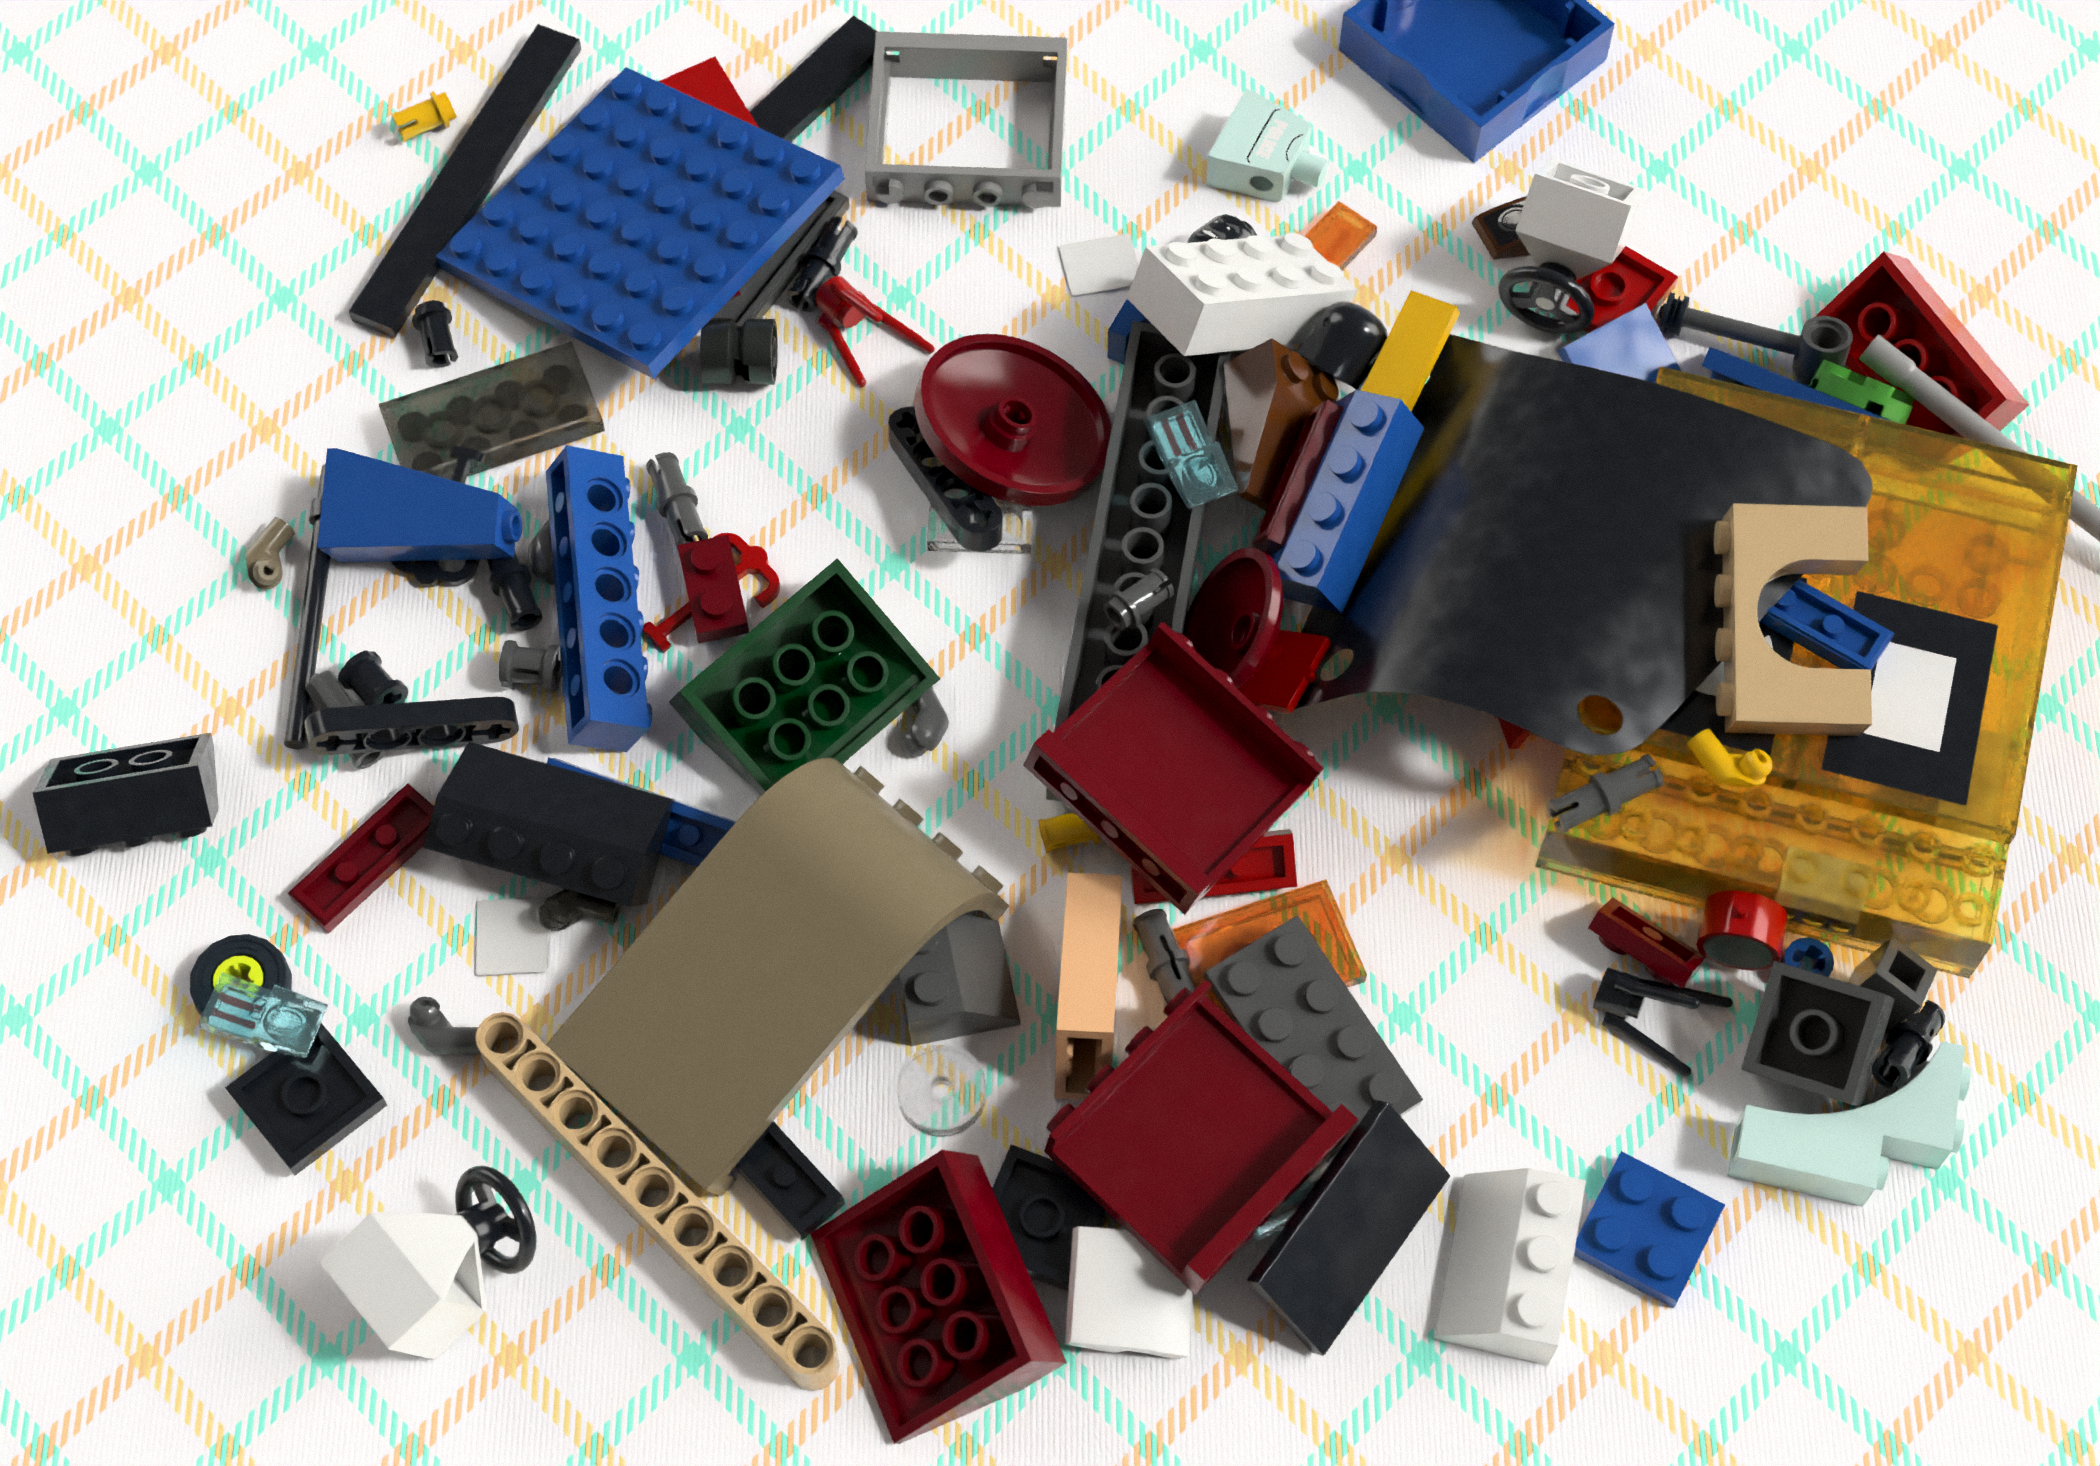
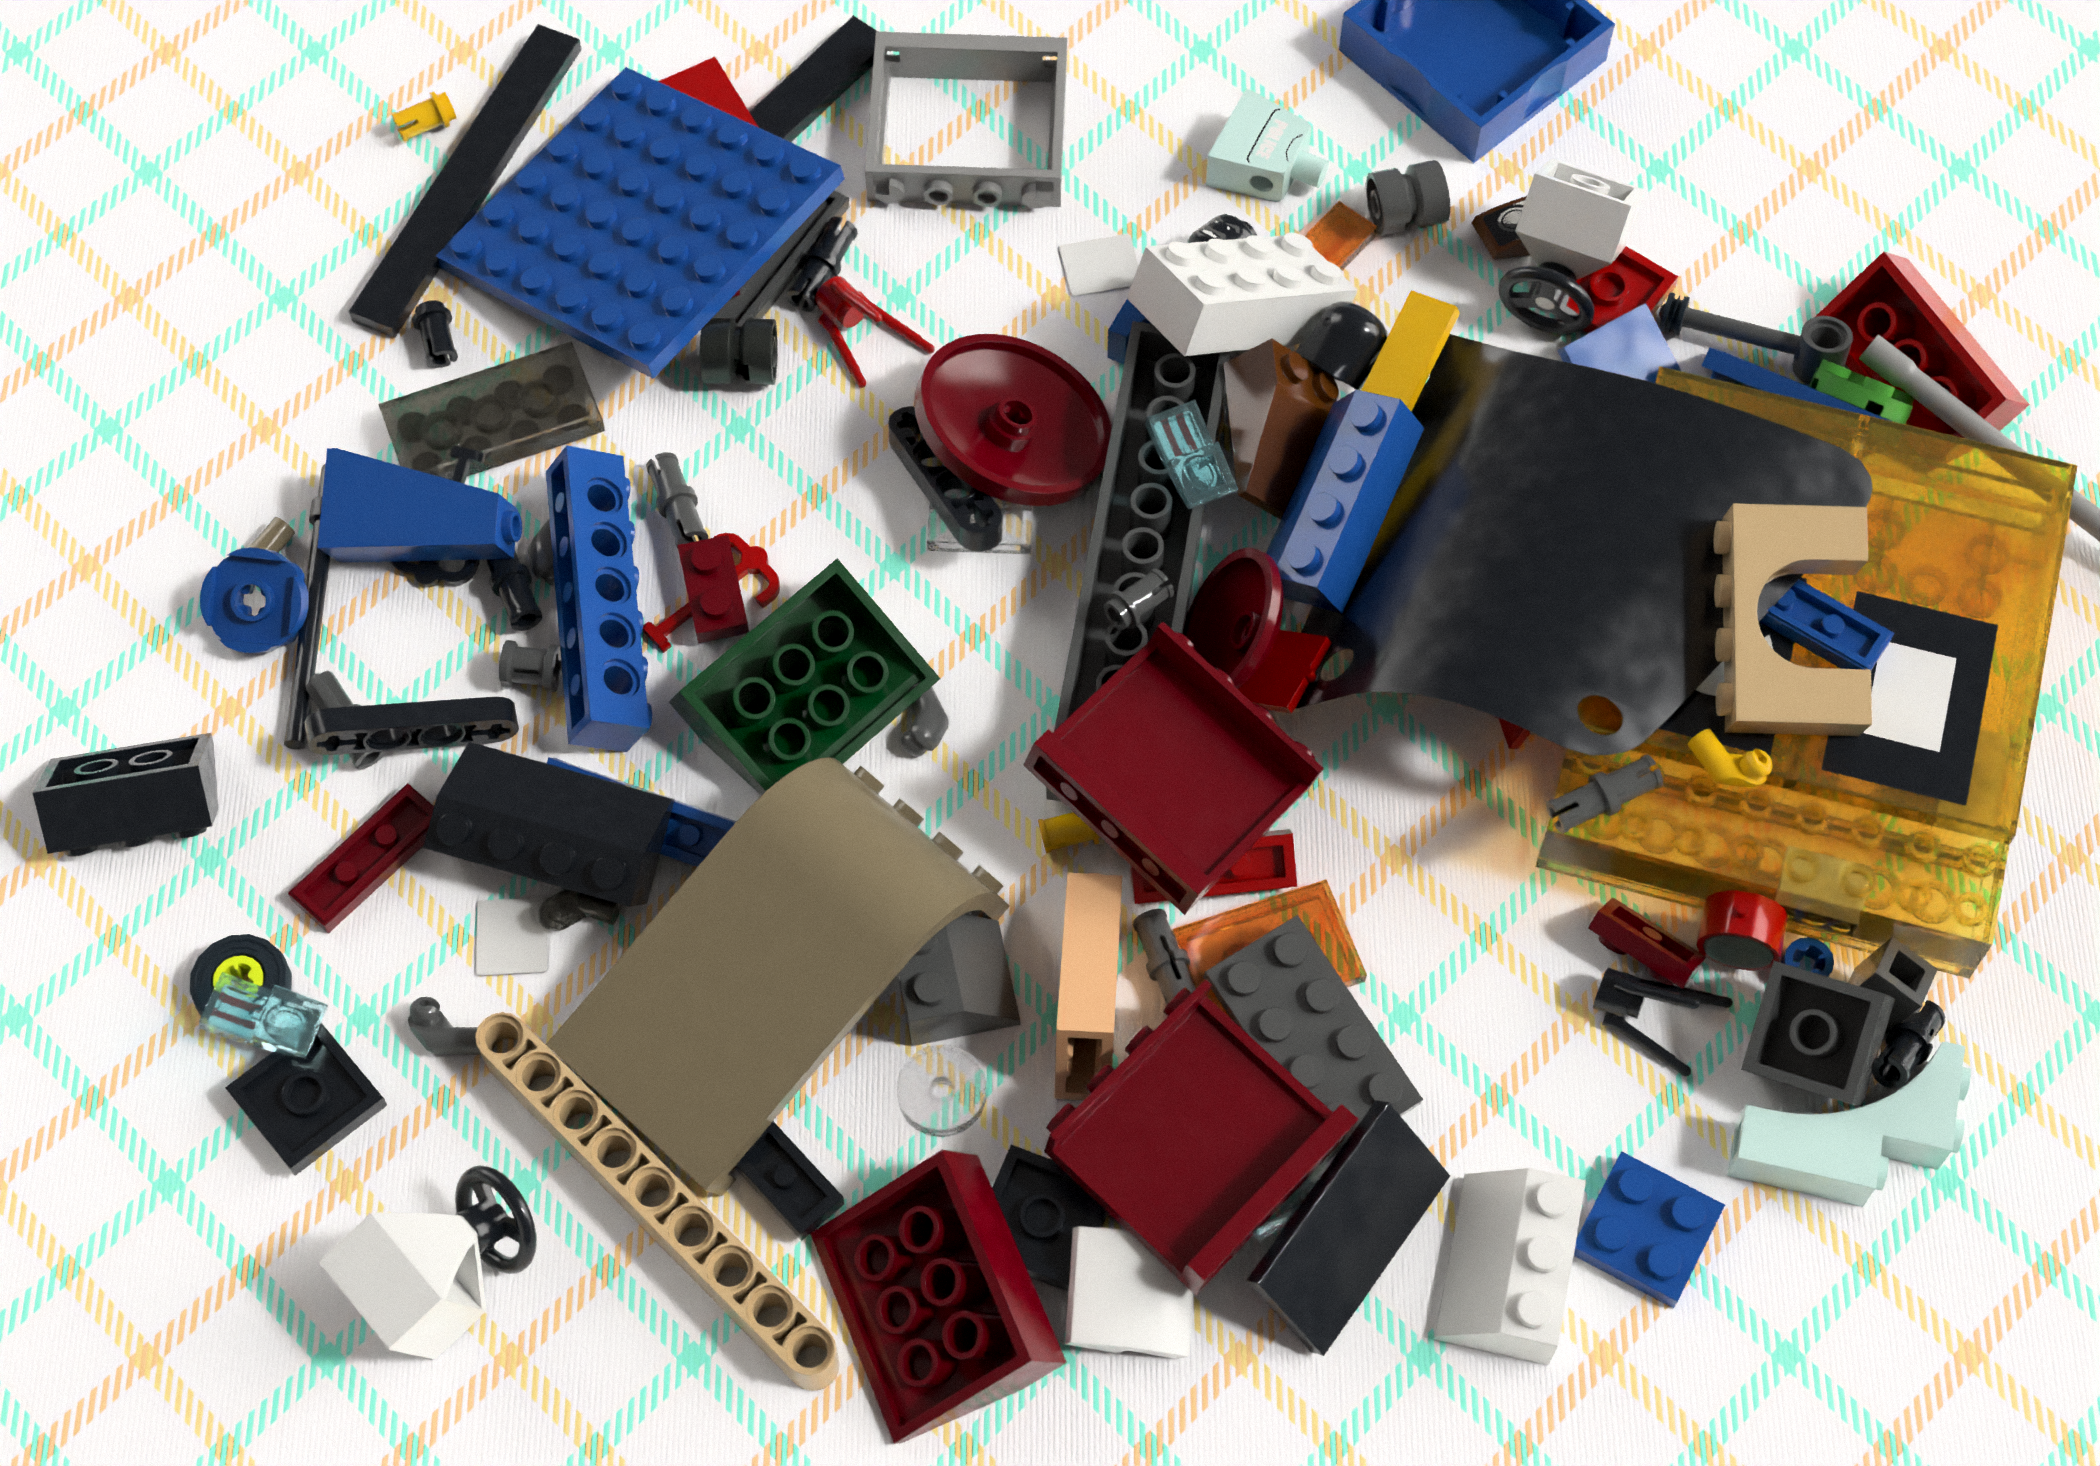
black bush [338,650,408,705] -> none
dark red tile [1251,400,1344,555] -> none
none -> blue plate [200,548,309,653]
none -> dark grey wheel [1365,160,1450,236]

